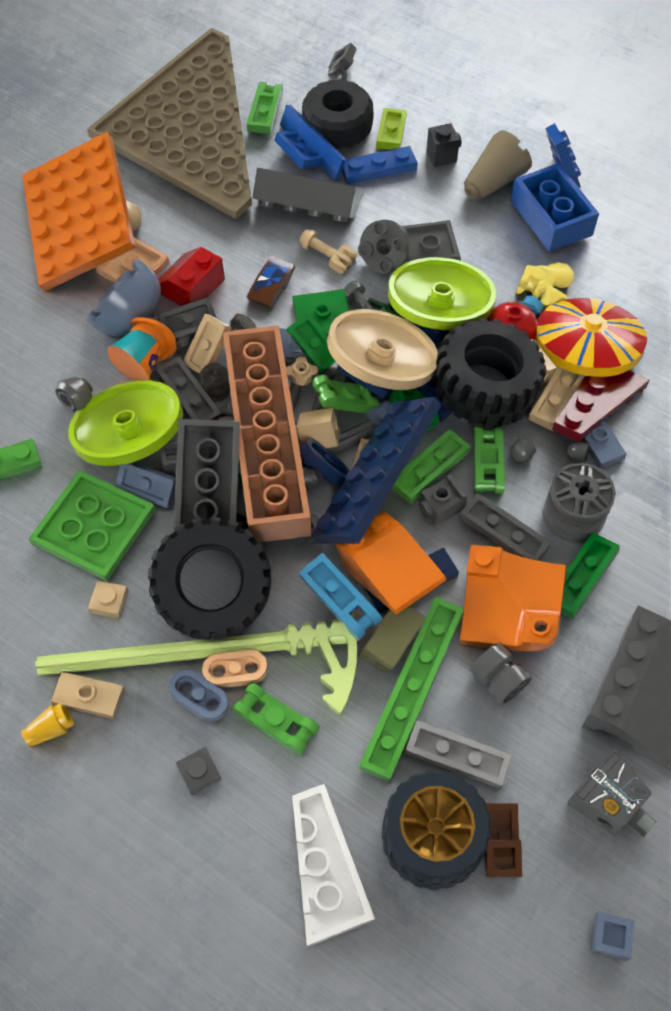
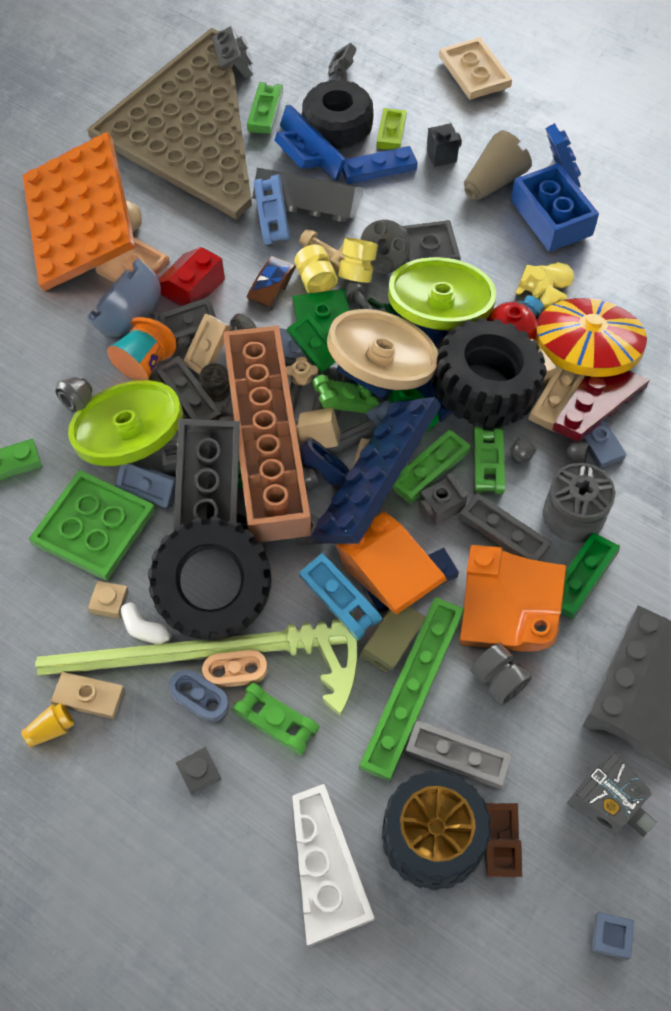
none -> white arm [120,603,172,644]
none -> dark grey bracket [212,26,253,79]
none -> medium blue plate [254,174,291,245]
none -> light yellow wheel [294,245,338,294]
none -> light yellow wheel [338,238,378,283]
none -> tan plate [439,37,513,100]

